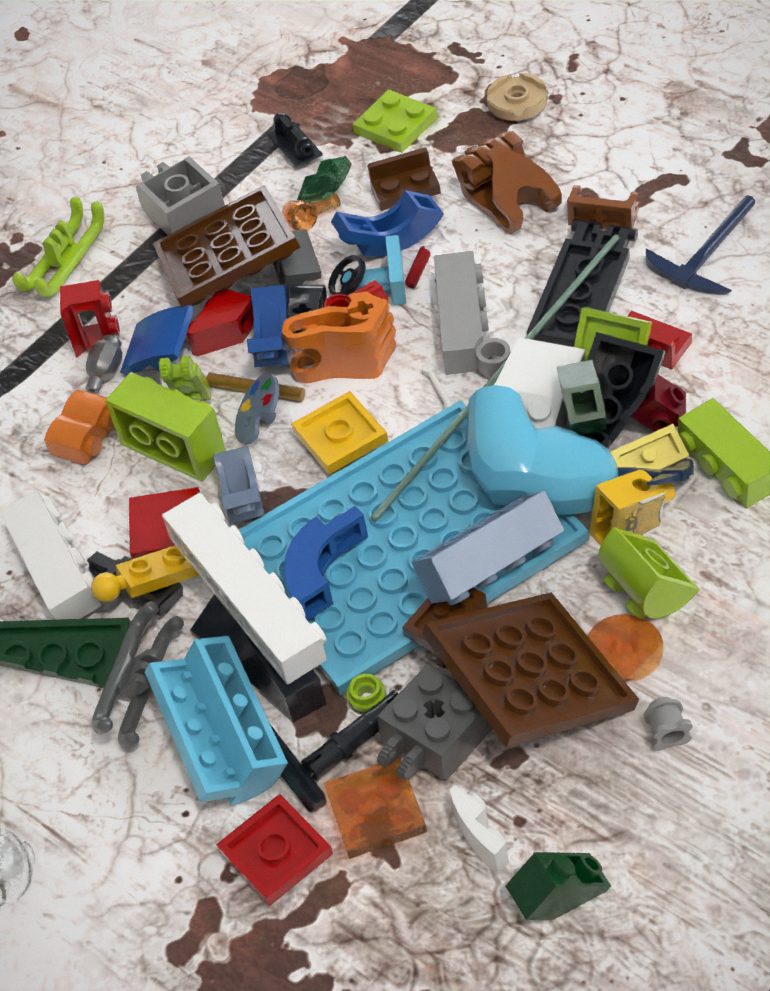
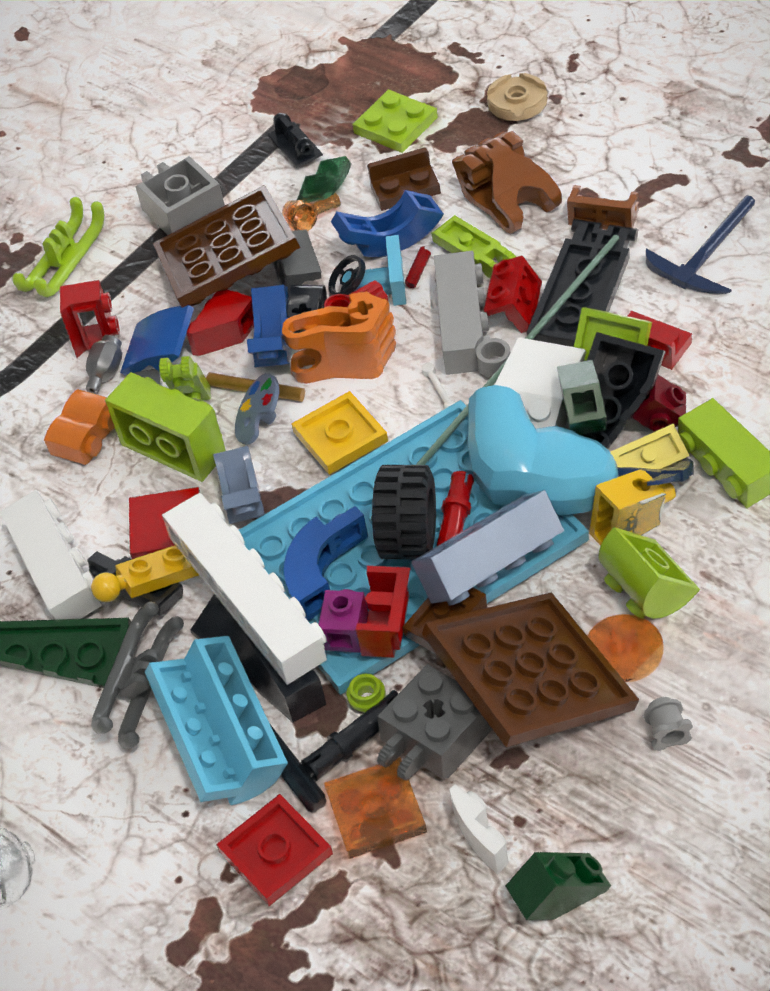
none -> magenta brick [319,589,368,653]
none -> red window [355,566,410,658]
none -> black tyre [372,465,436,560]
none -> lime hinge [431,215,516,279]
none -> red pin [436,471,474,547]
none -> red bracket [484,255,542,333]

